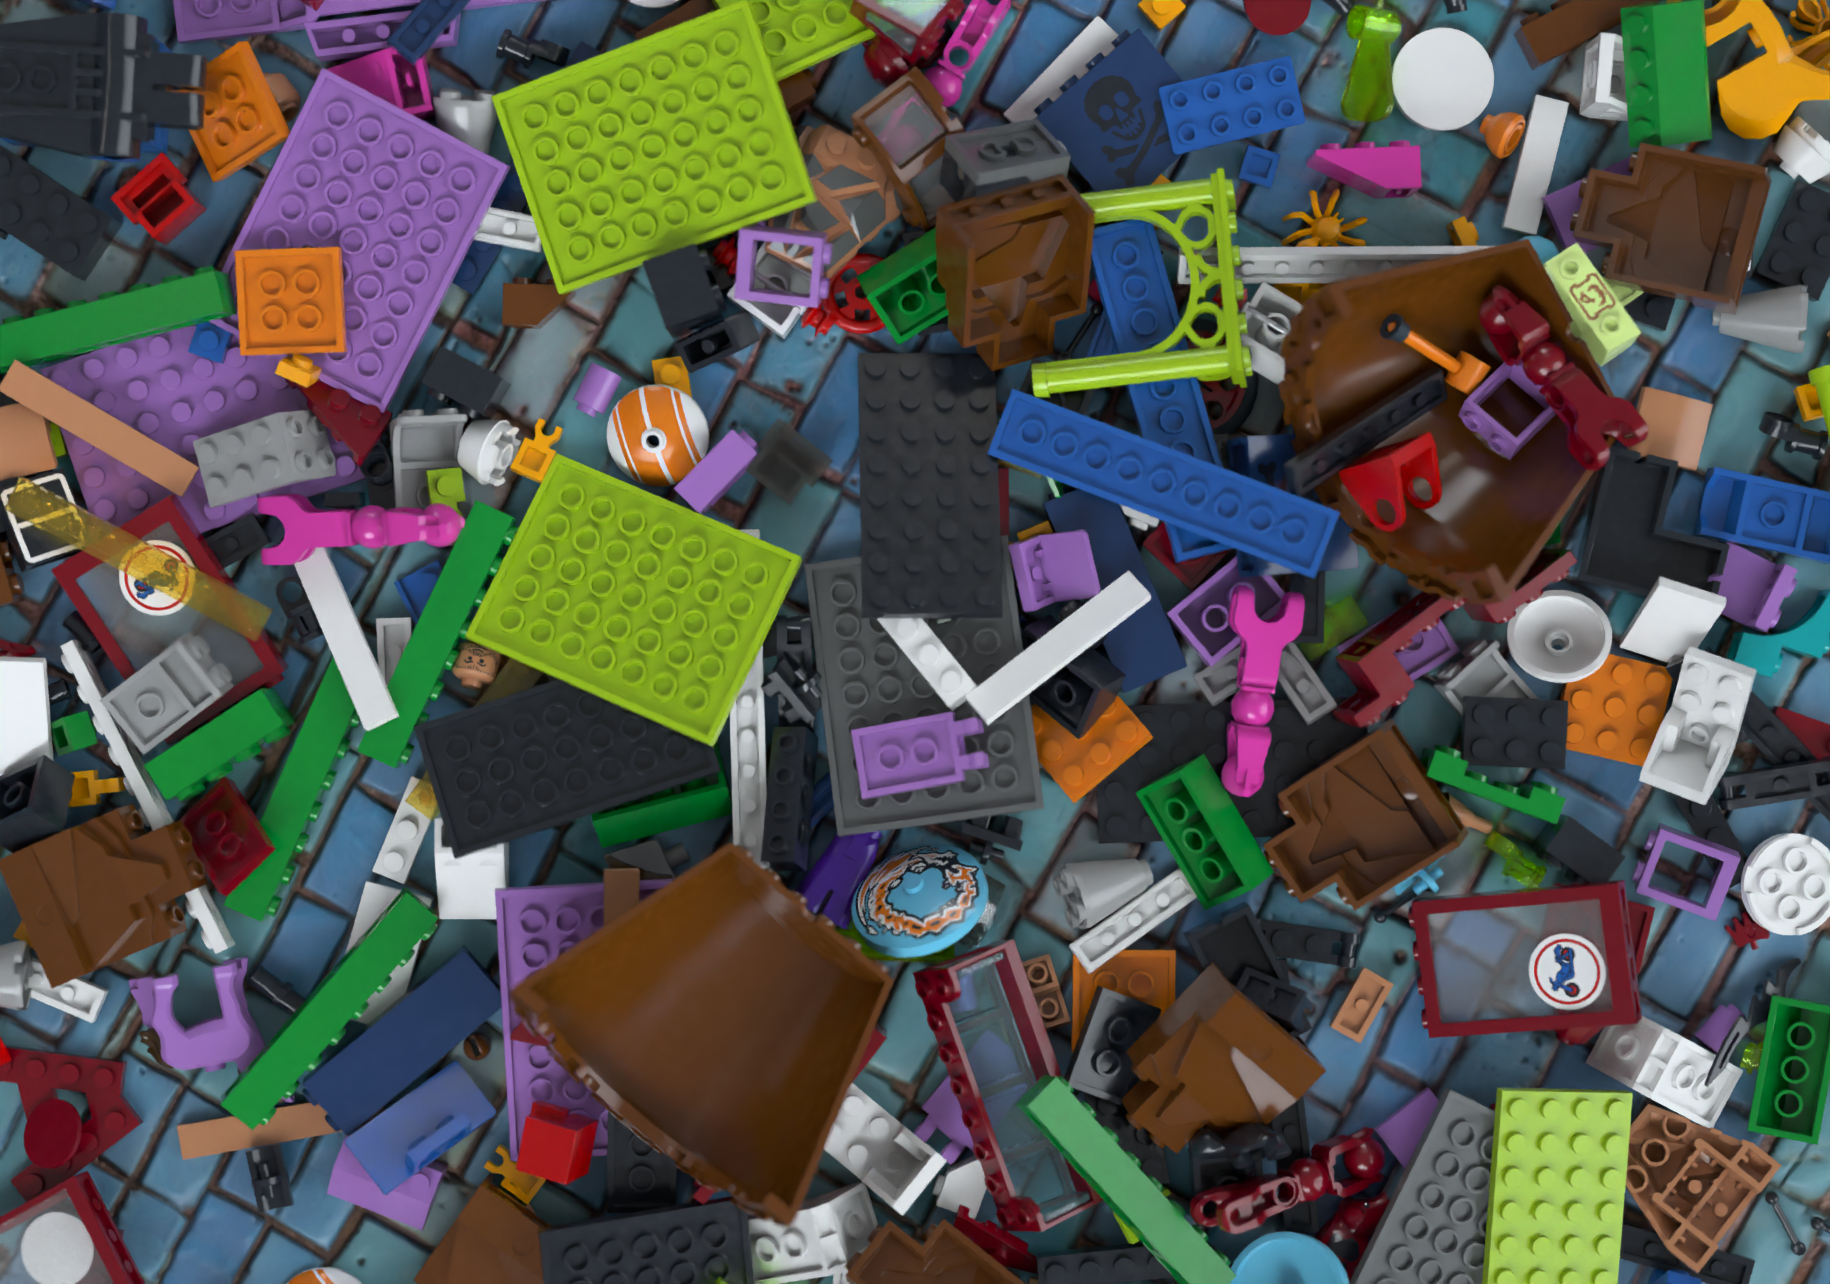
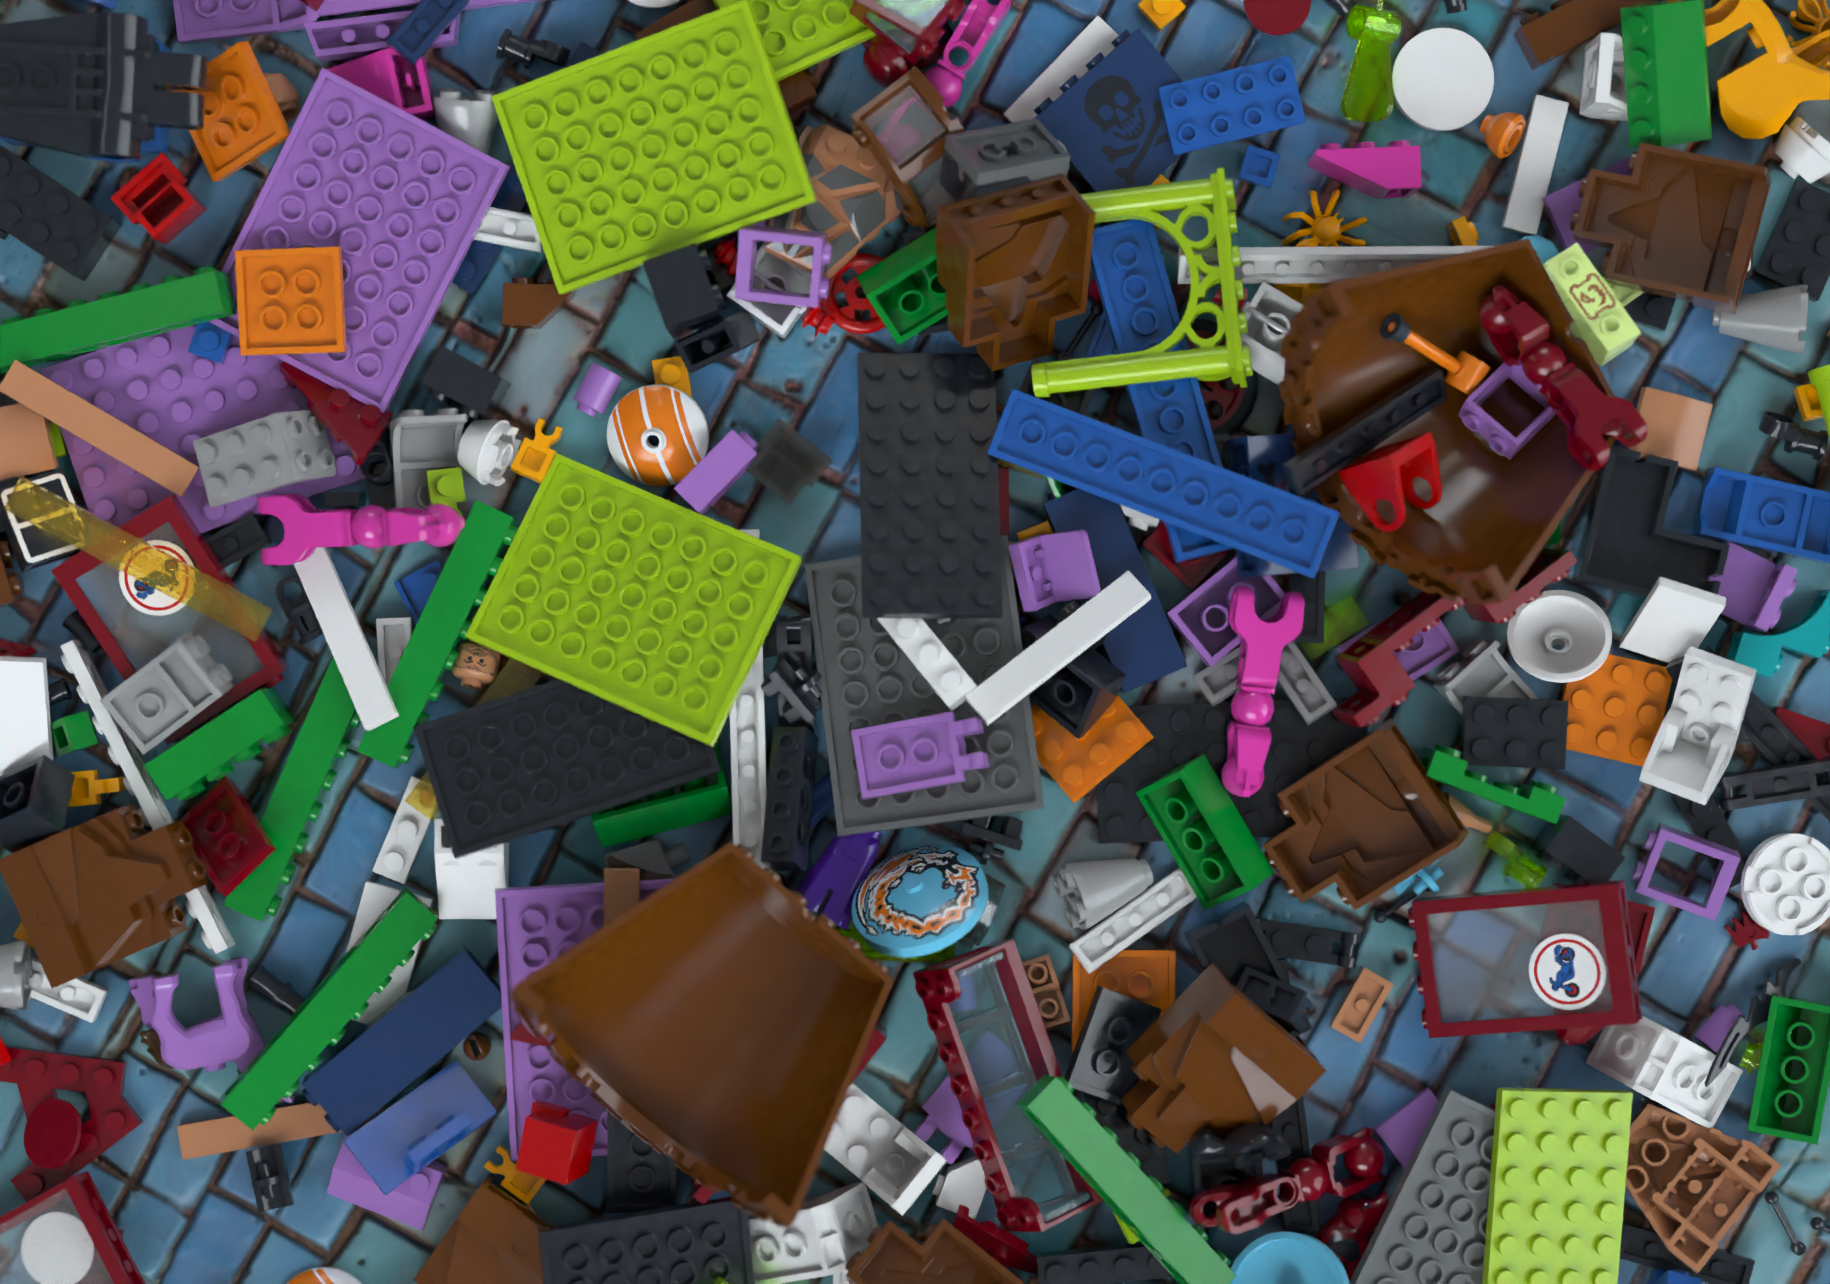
light orange plate [275,354,322,387] -> none

